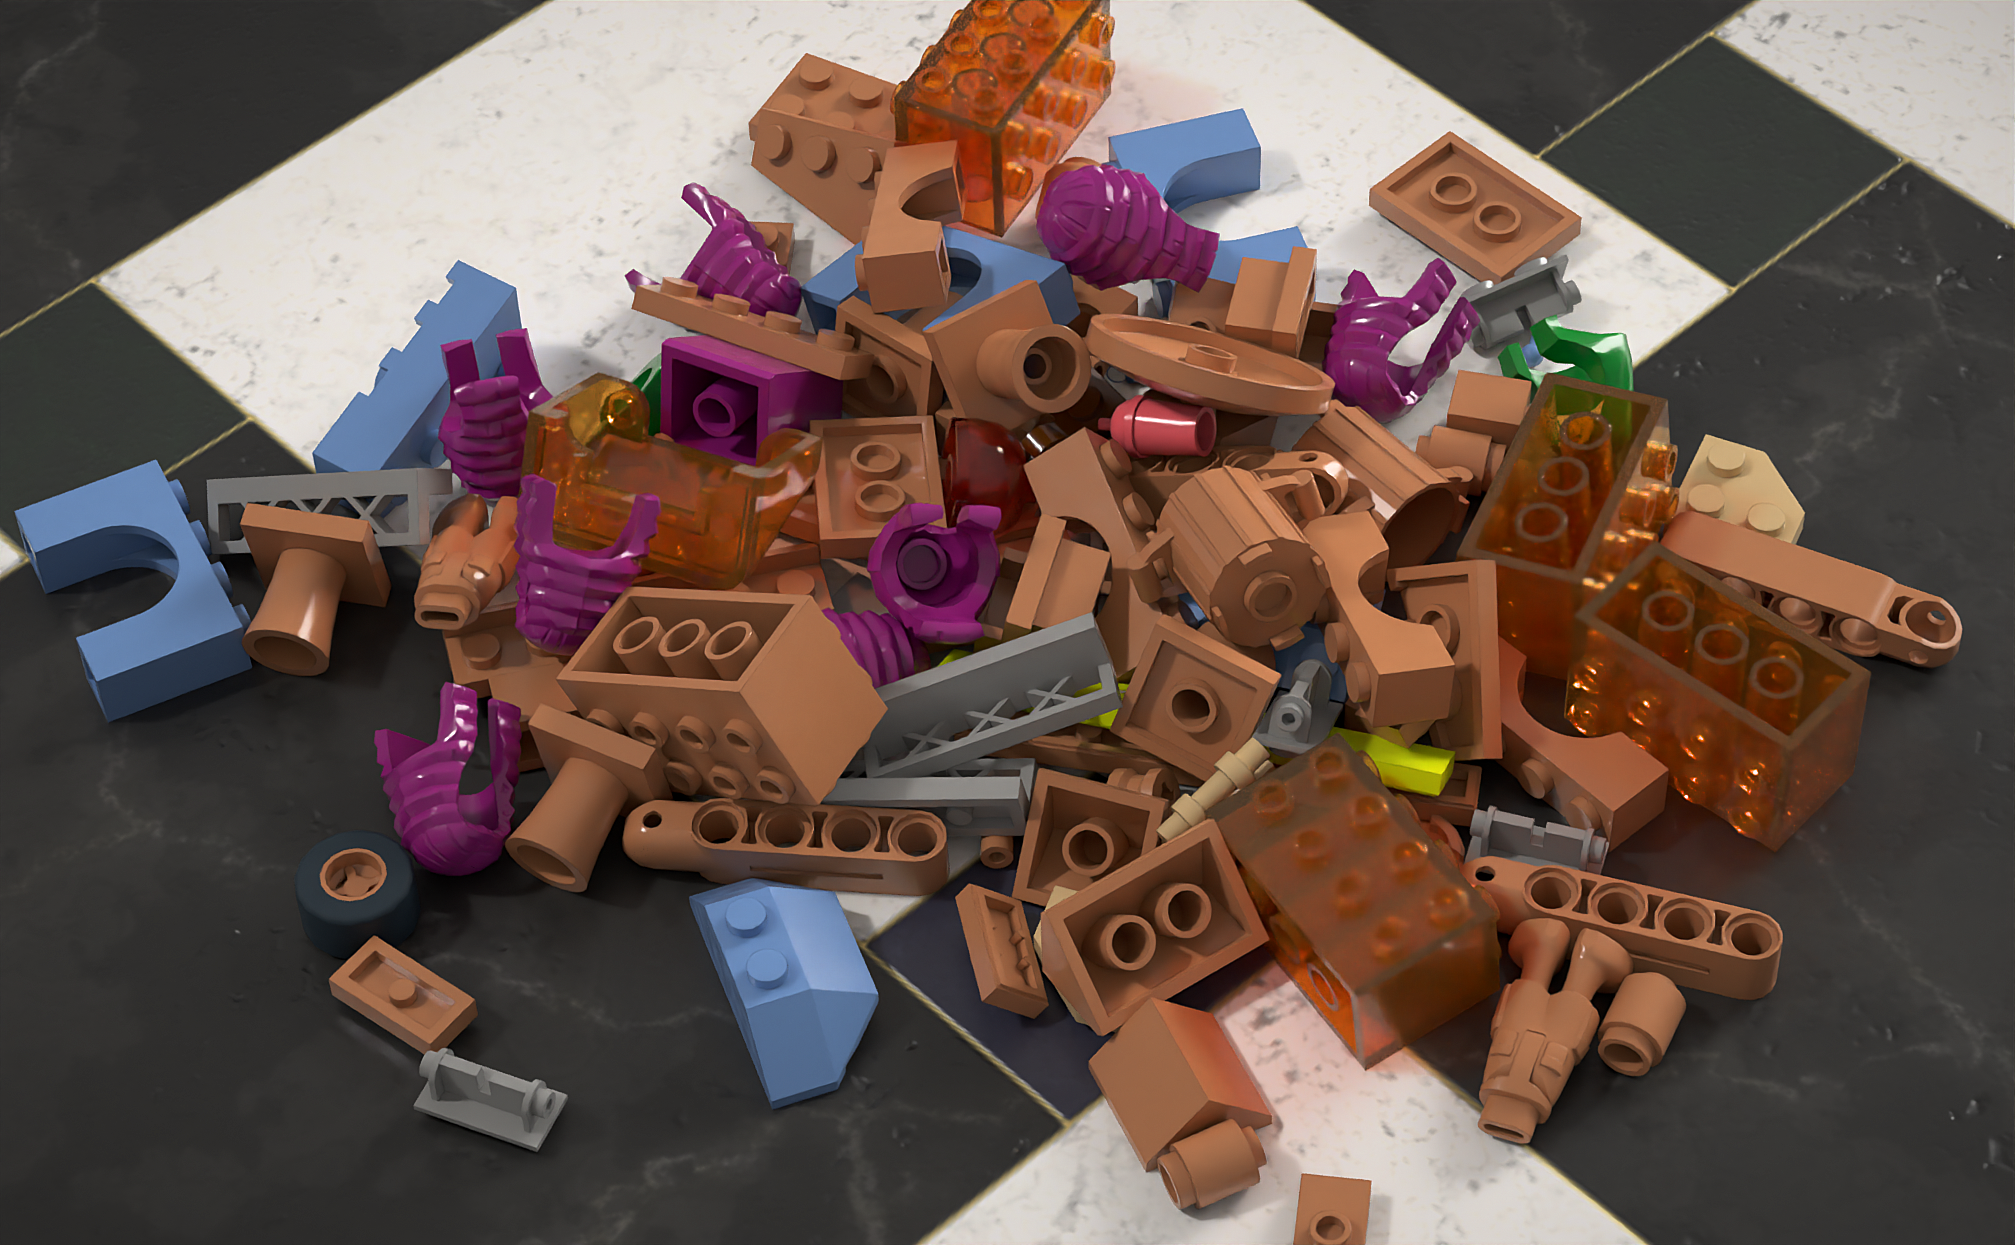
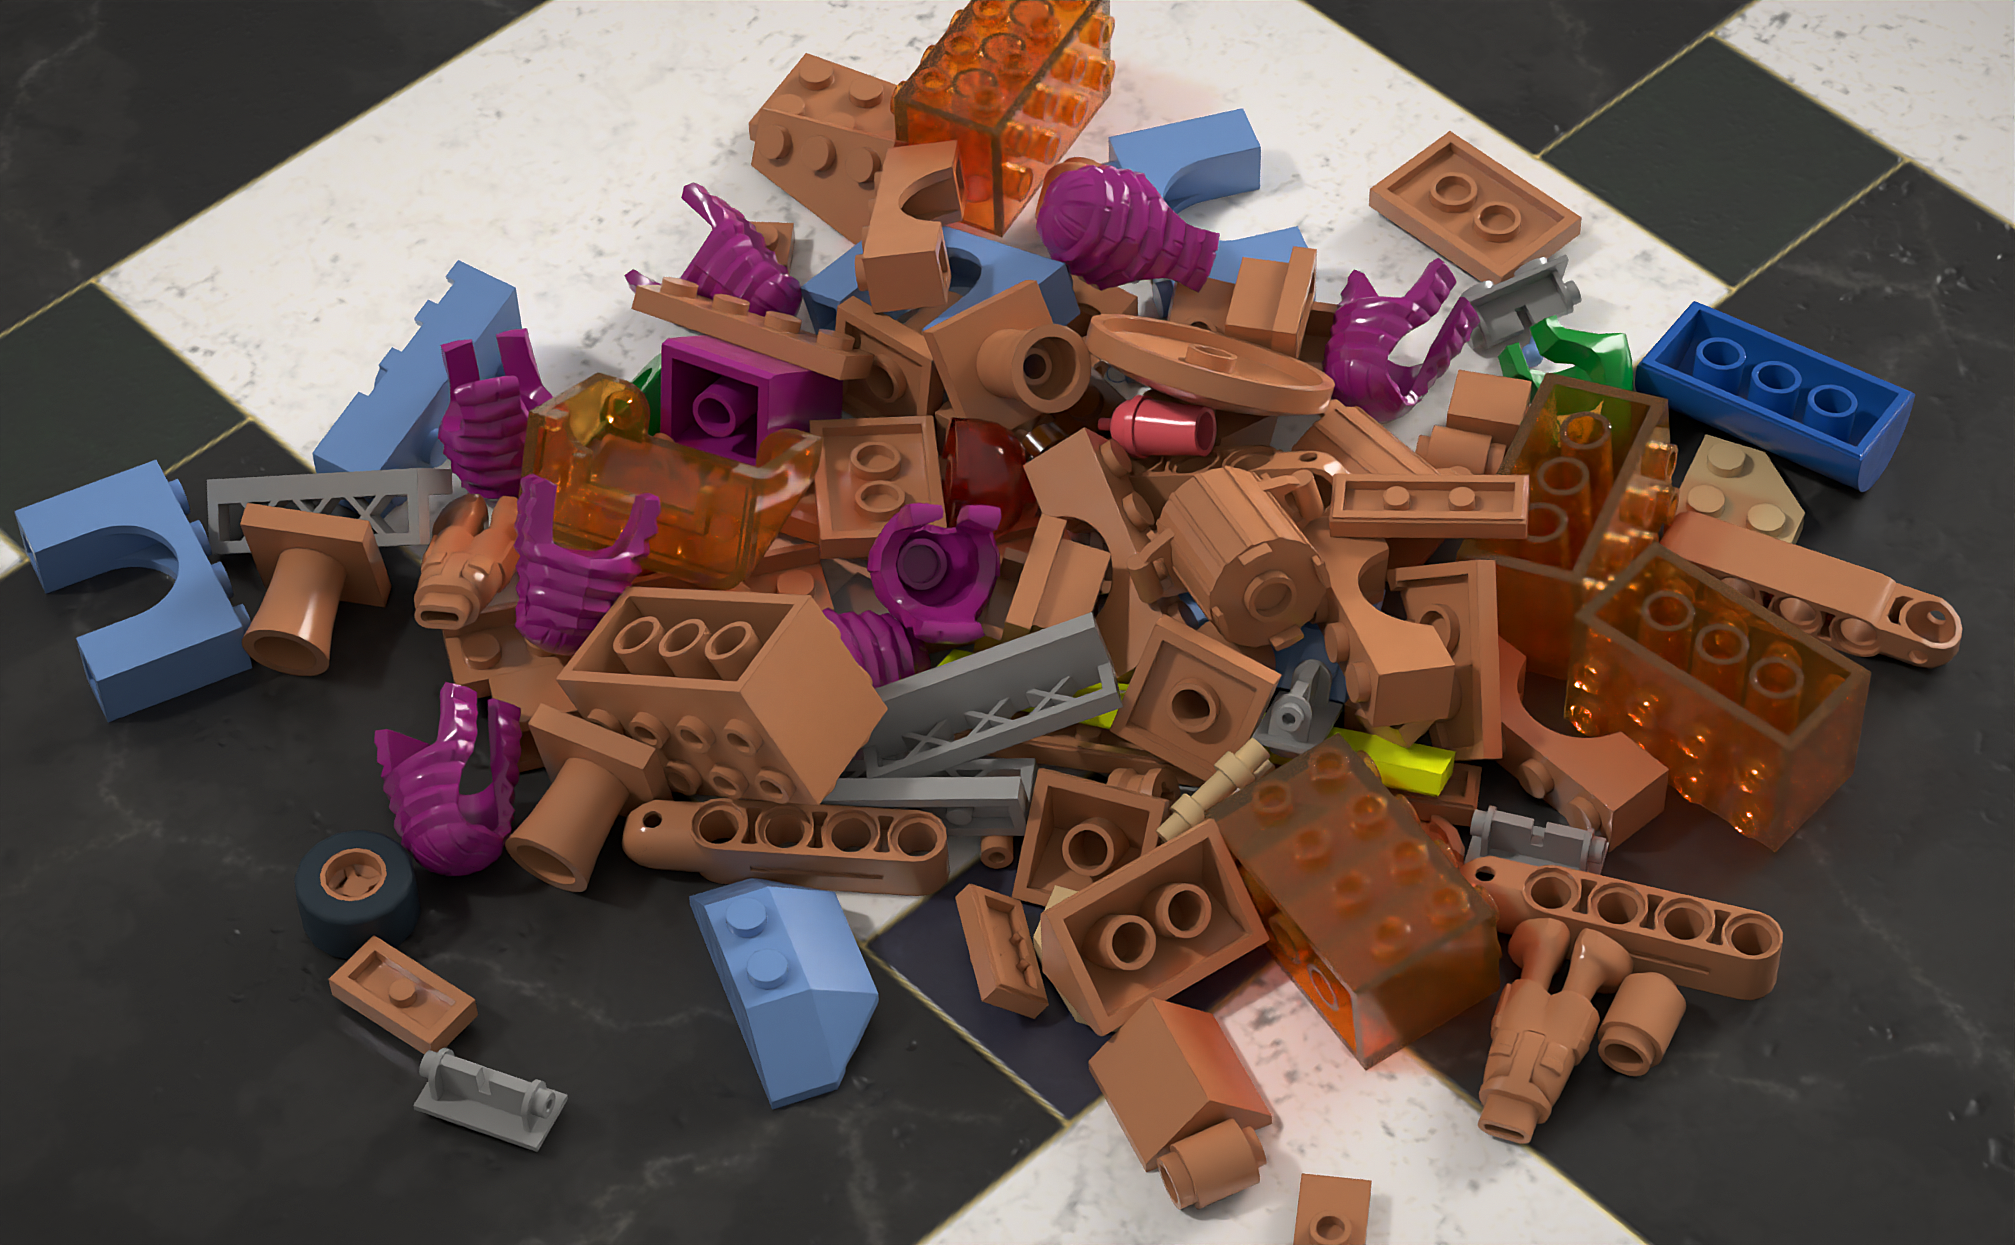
none -> nougat tile [1329,473,1530,539]
none -> blue brick [1635,301,1915,492]

